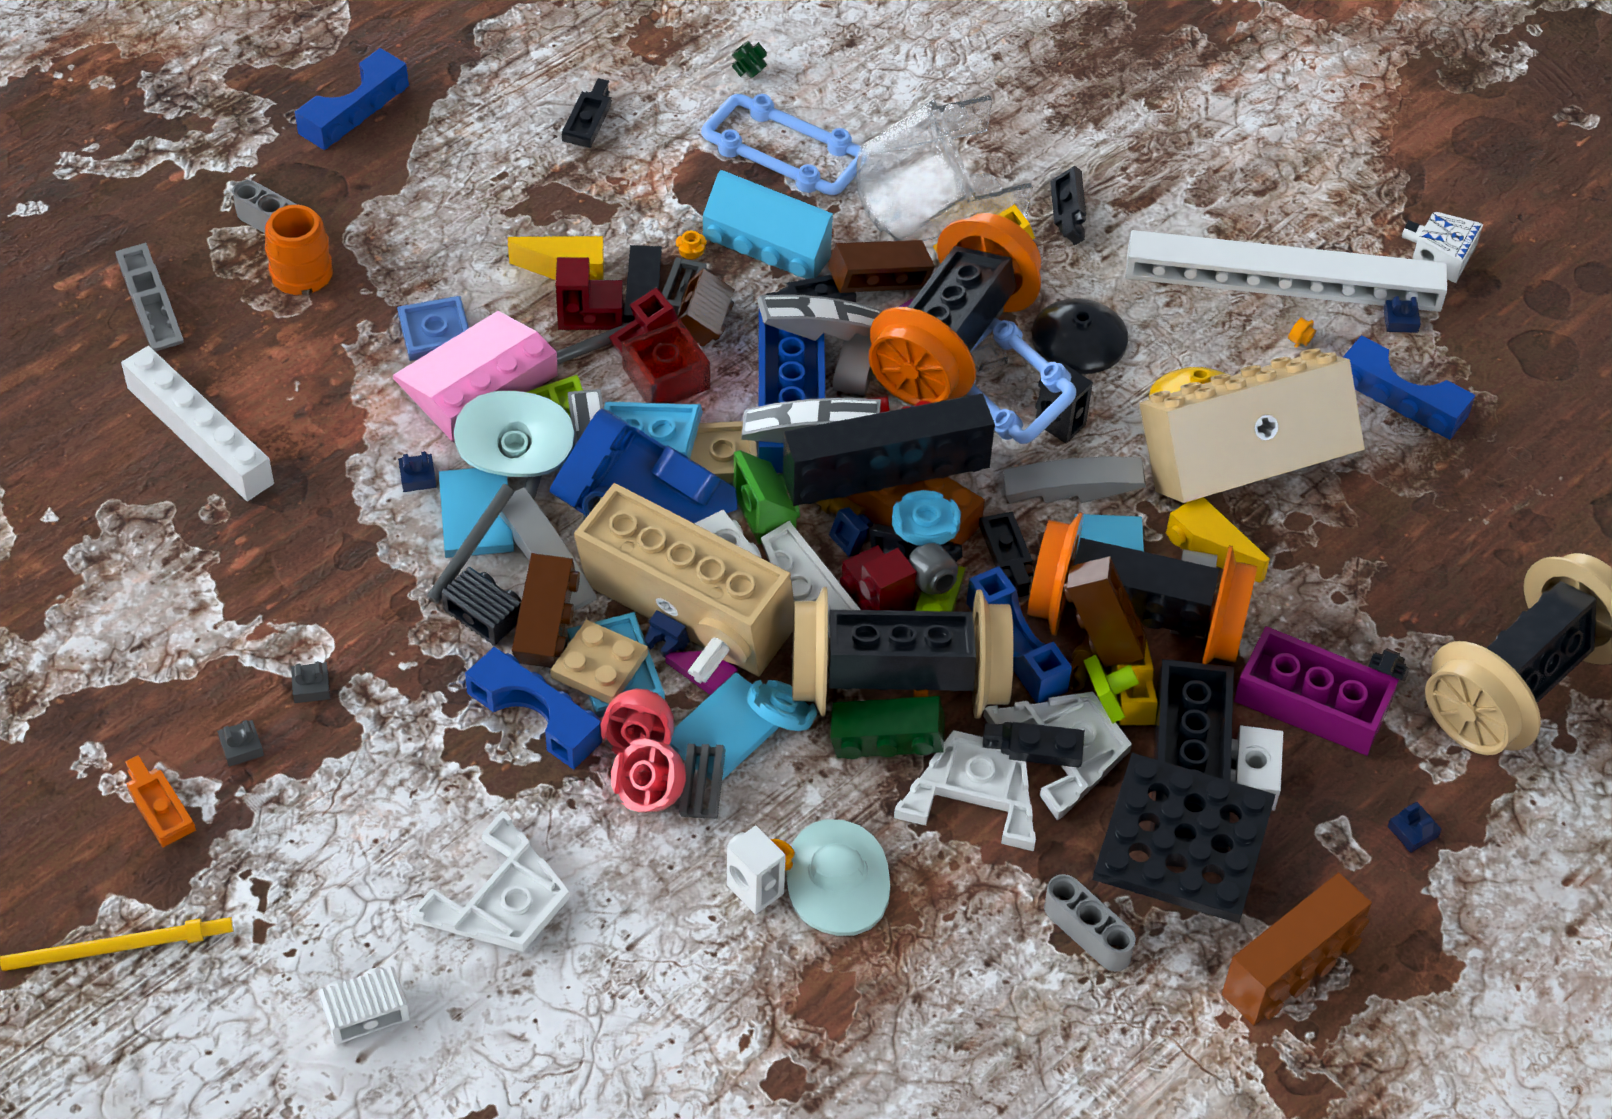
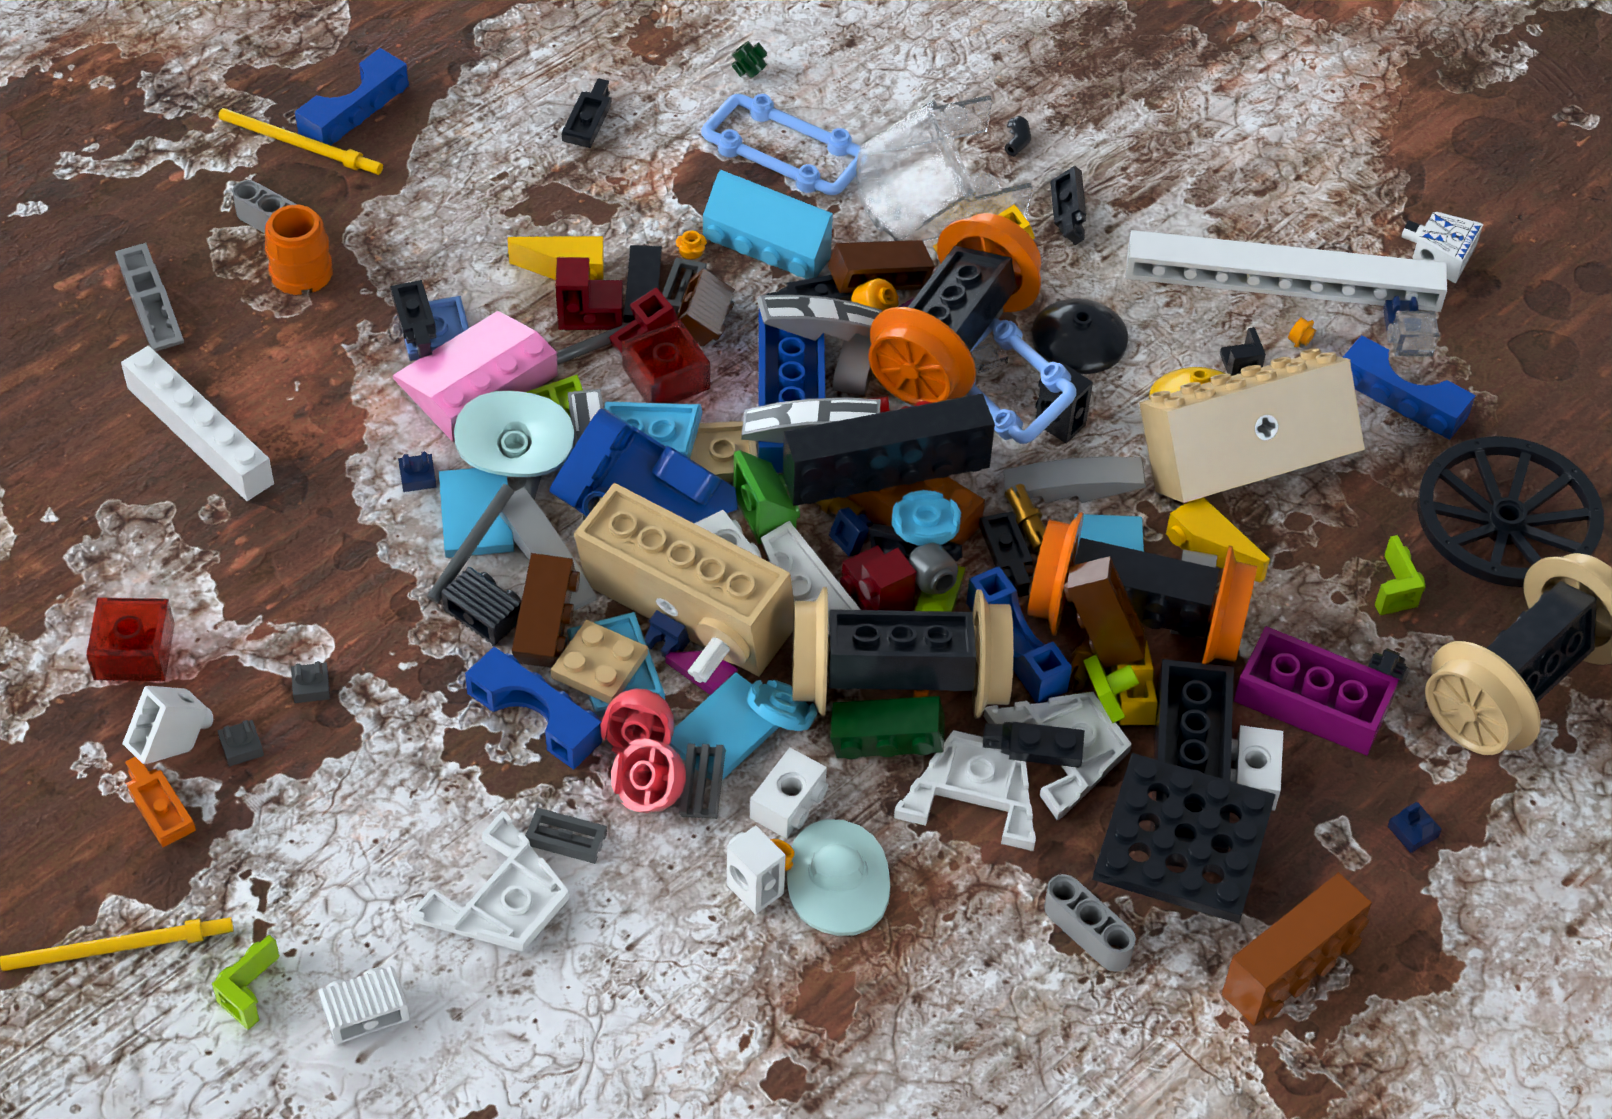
none -> clear red brick [86,598,175,681]
none -> white torso [122,686,213,764]
none -> lime bracket [212,935,280,1030]
none -> yellow bar [219,108,383,175]
none -> black hinge [390,280,436,358]
none -> dark grey tile [525,807,607,864]
none -> white brick [750,747,829,839]
none -> light orange head [851,278,899,311]
none -> pearl gold pin [1004,484,1046,552]
none -> black arm [1005,116,1031,157]
none -> black panel [1220,327,1266,376]
none -> lime bracket [1375,535,1425,615]
none -> clear brick [1387,311,1439,357]
none -> black wheel [1417,436,1604,587]

